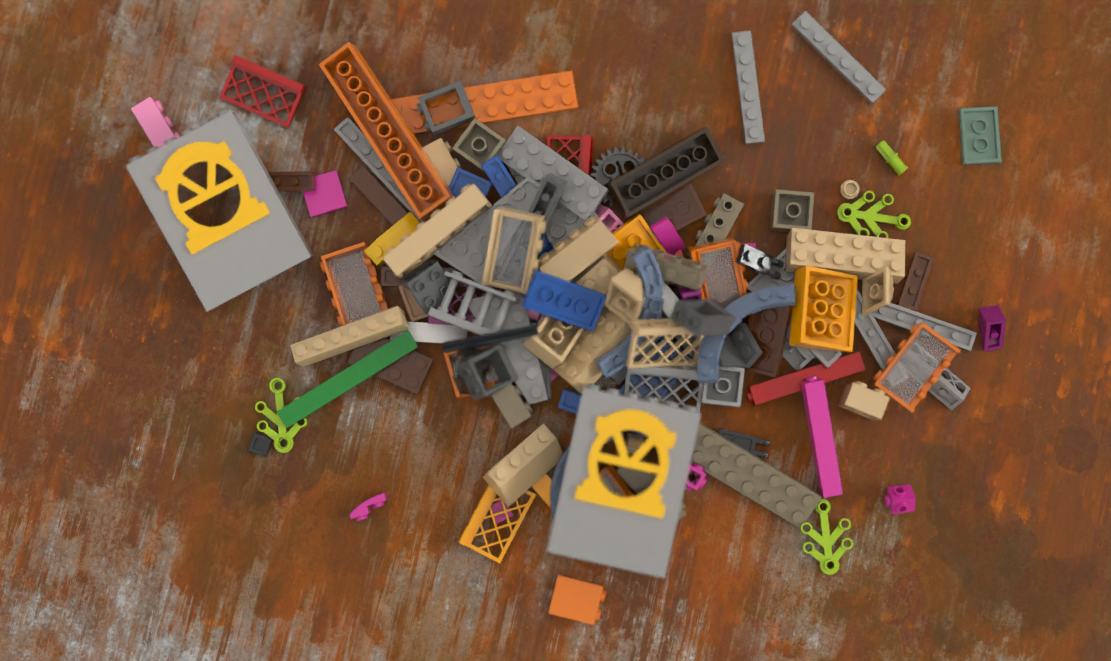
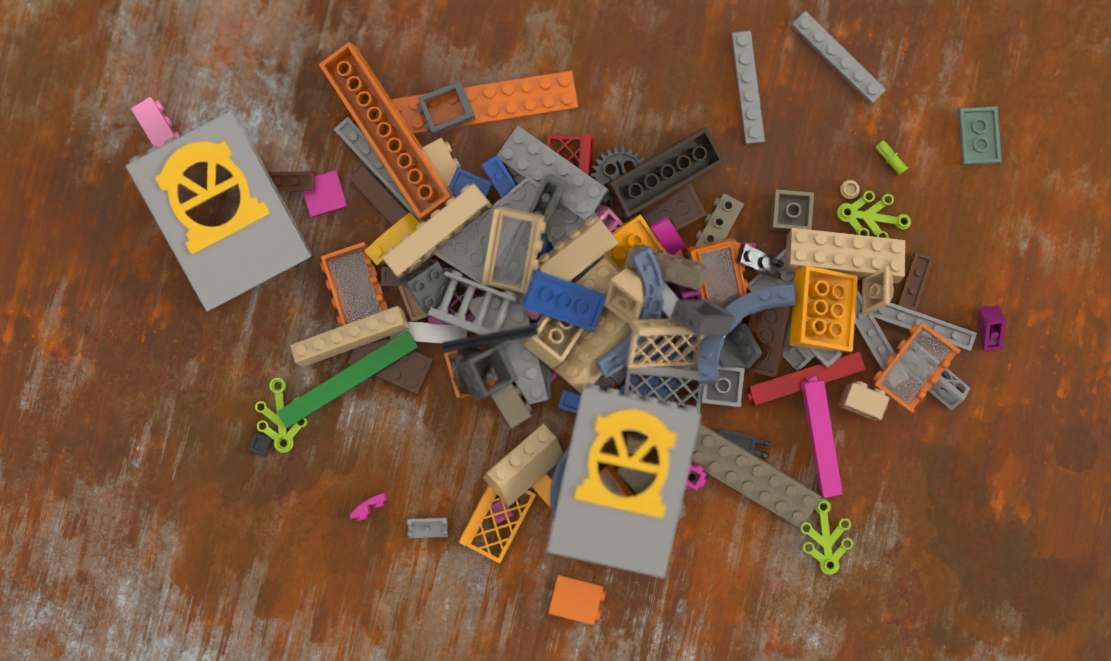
red fence [219,55,308,128] -> none
dark tan brick [452,118,506,175] -> none
dark pink brick [884,484,916,514] -> none
none -> light grey hinge [407,517,448,538]

